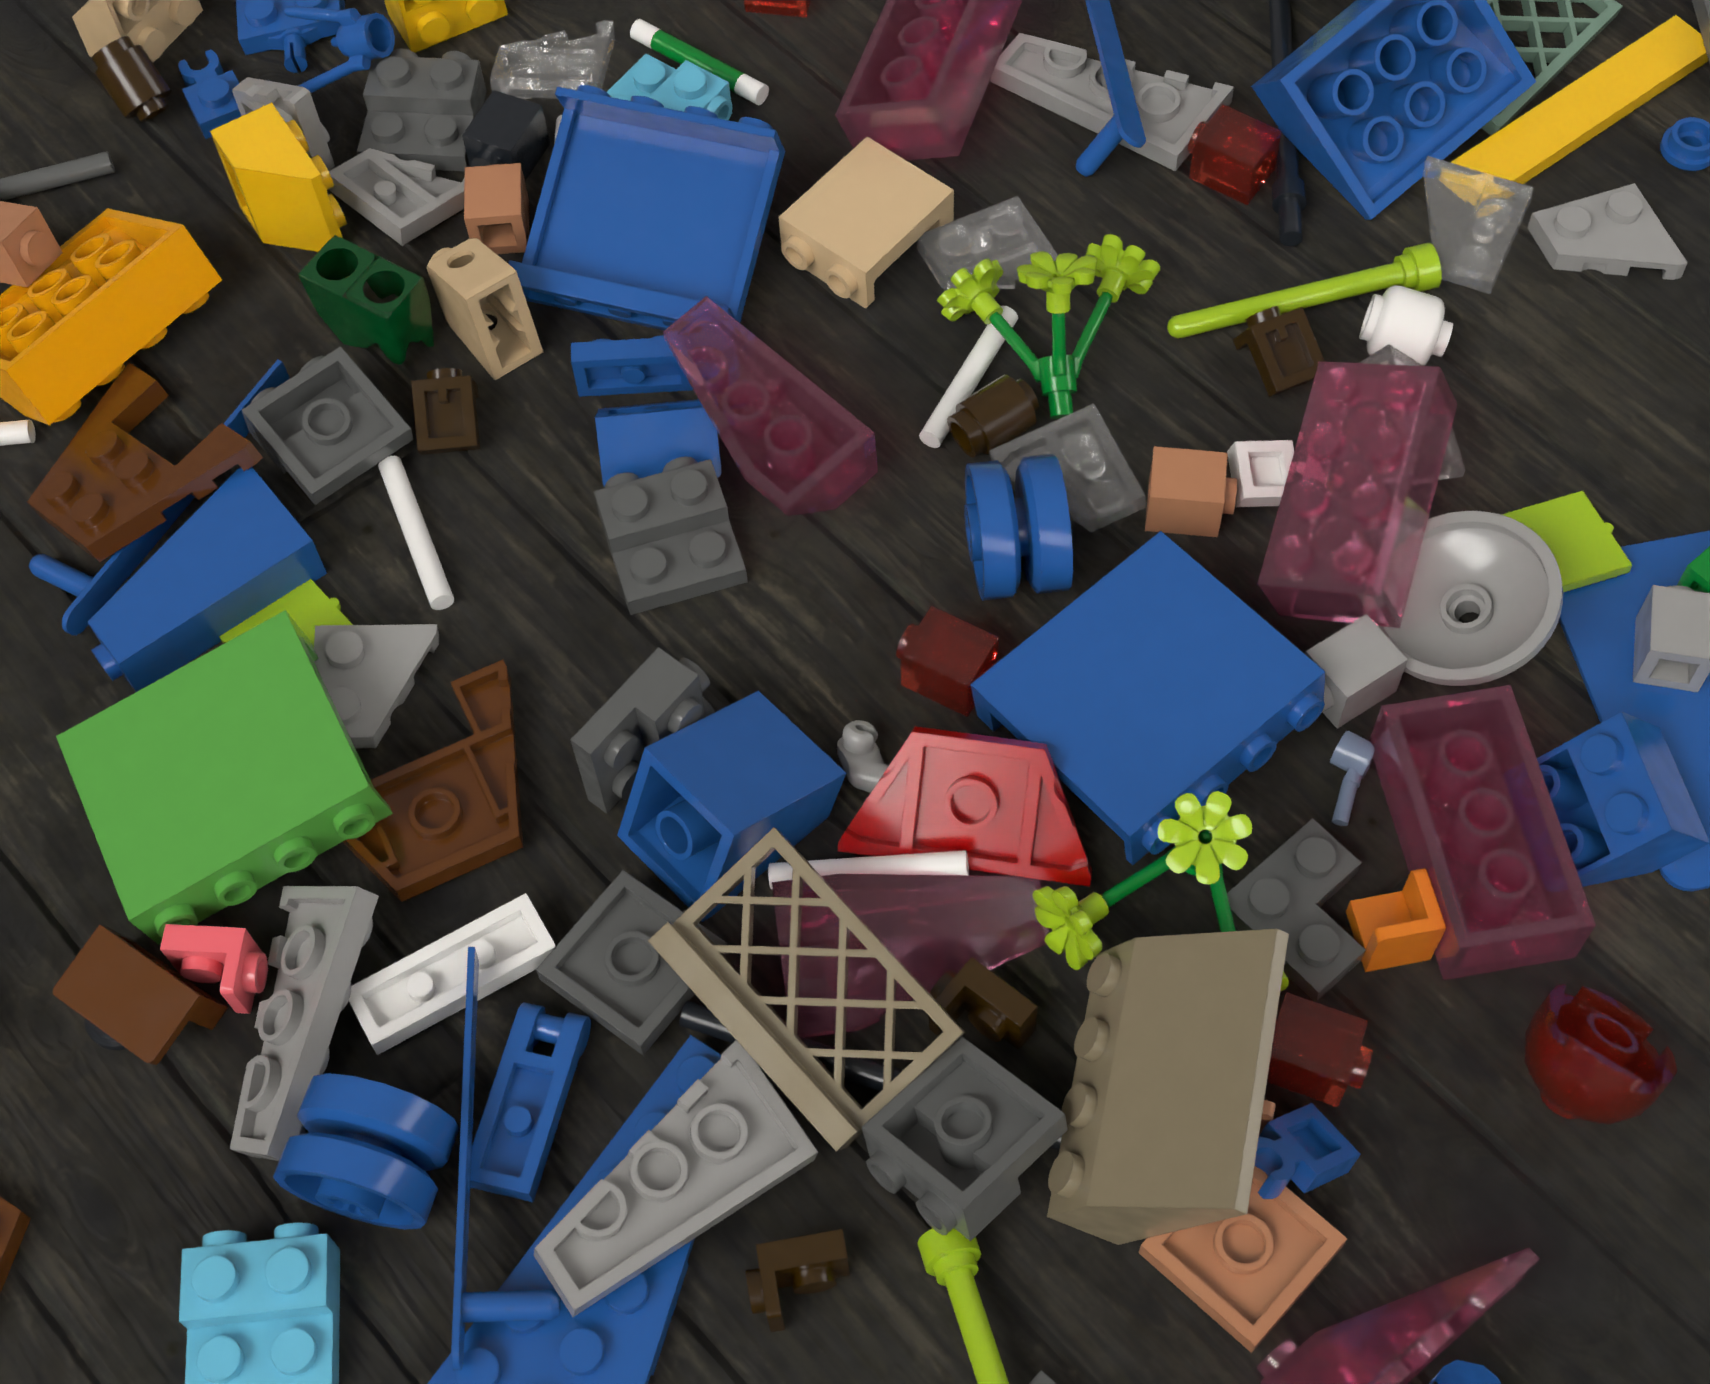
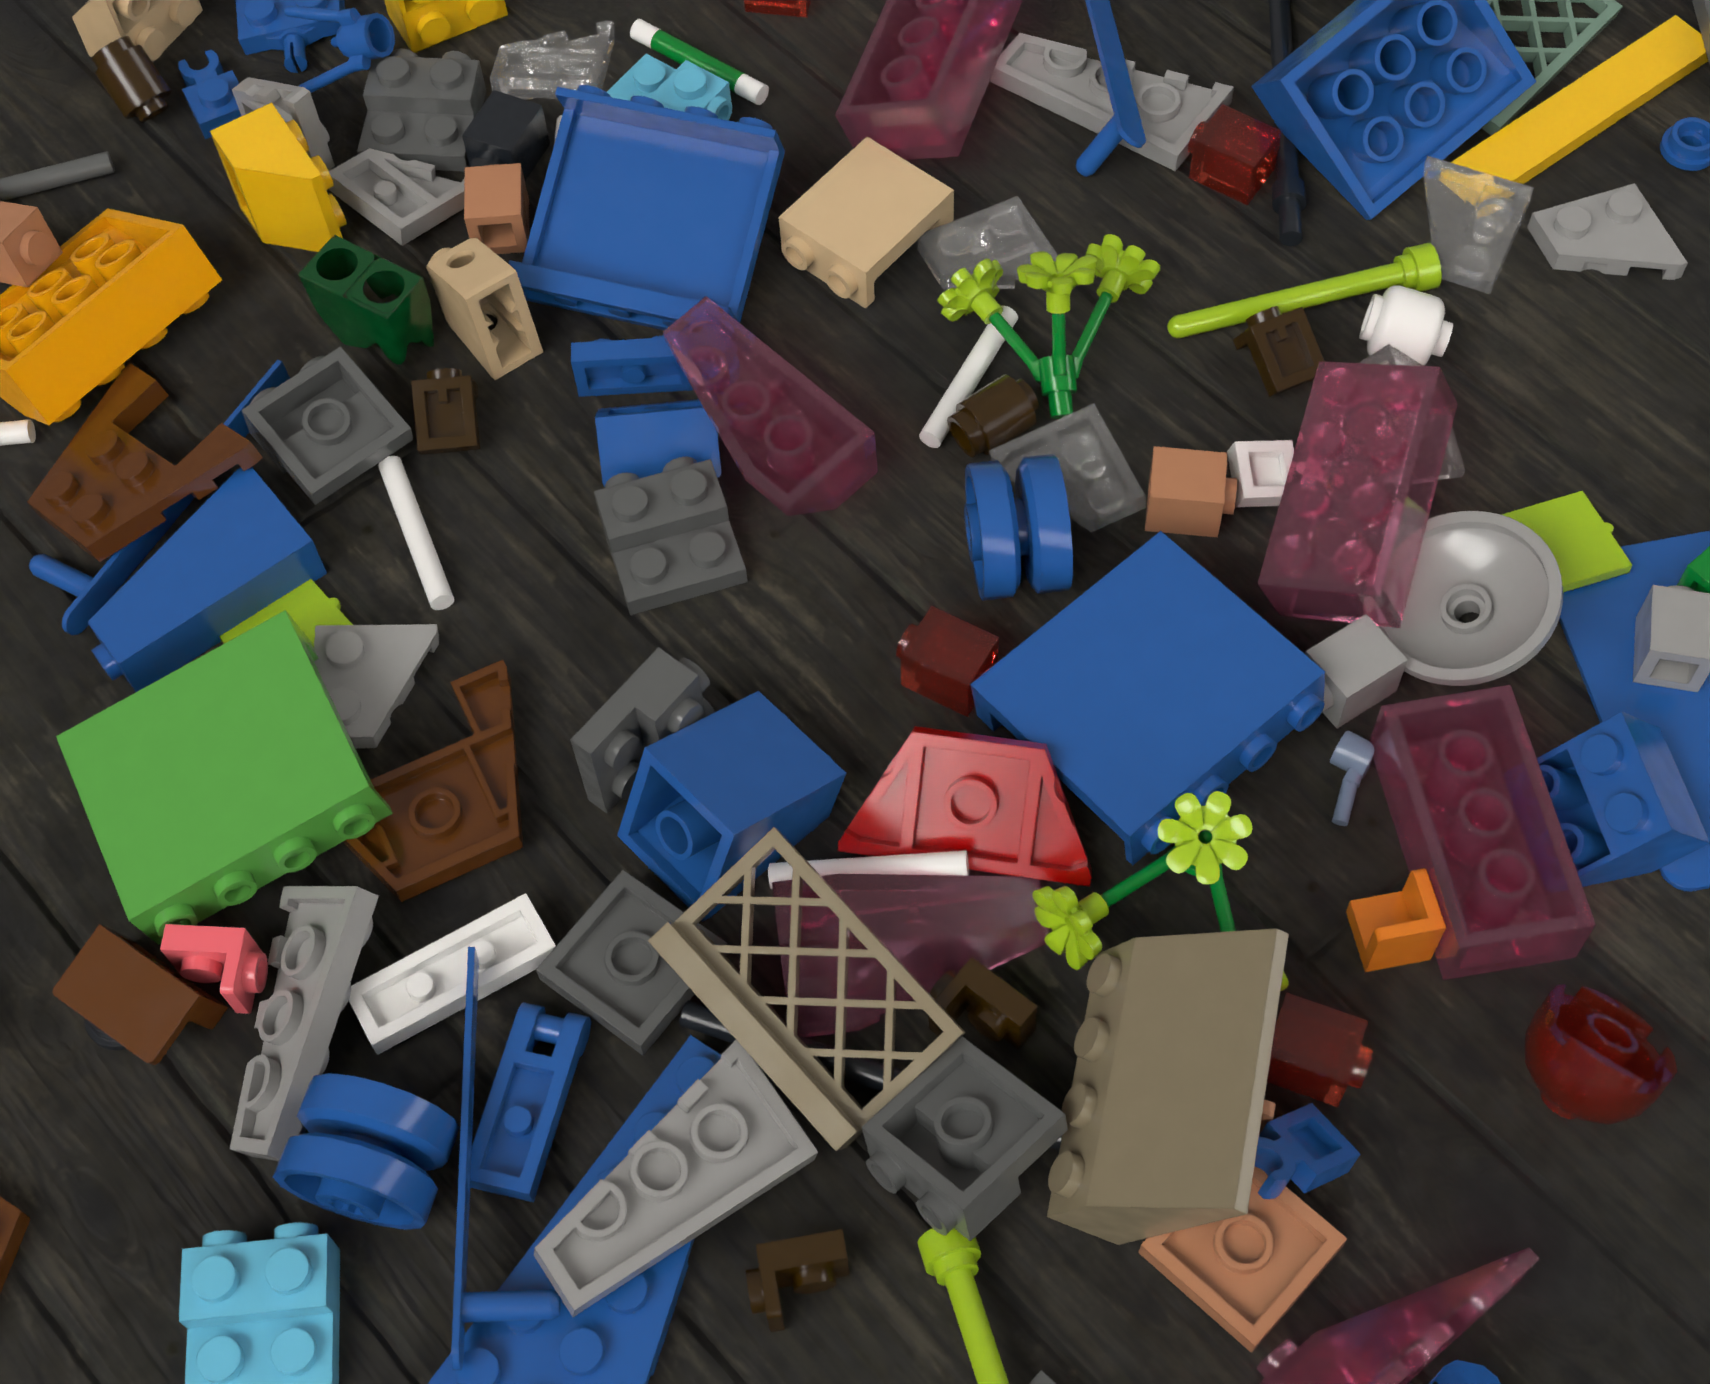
light grey arm [837,720,889,793] -> none
dark grey plate [1227,818,1366,1003] -> none

